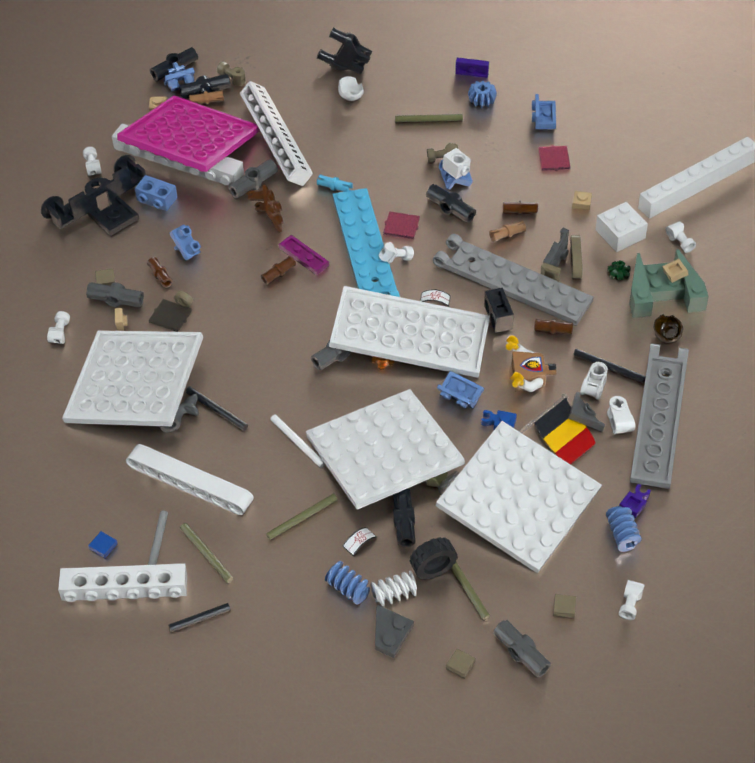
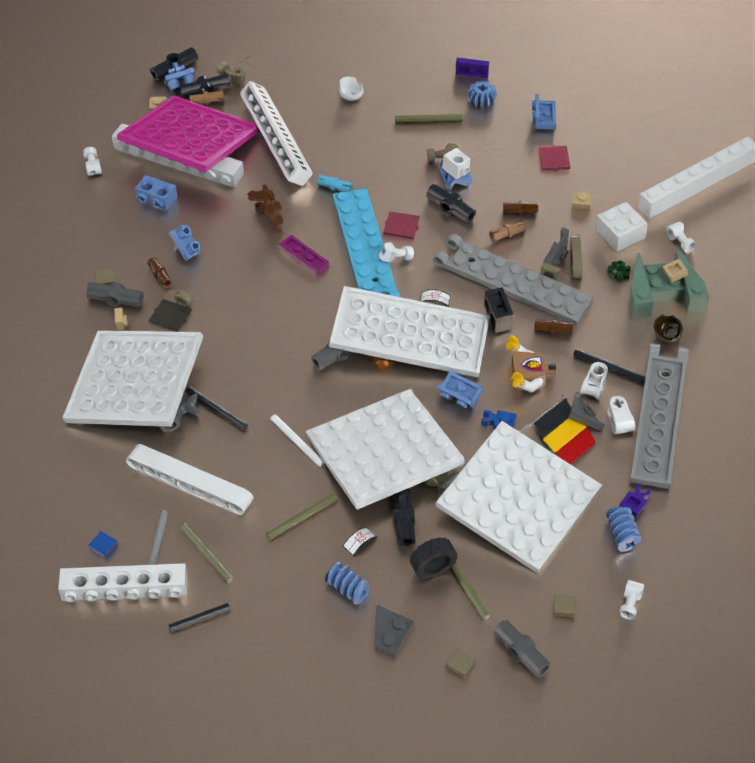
black piece [41,155,146,236] -> none
white leg [47,311,70,344] -> none
dark grey piece [229,159,278,199] -> none
reddish brown pin [261,256,296,285] -> none
black connector [316,27,372,74] -> none
white piece [370,570,417,607] -> none

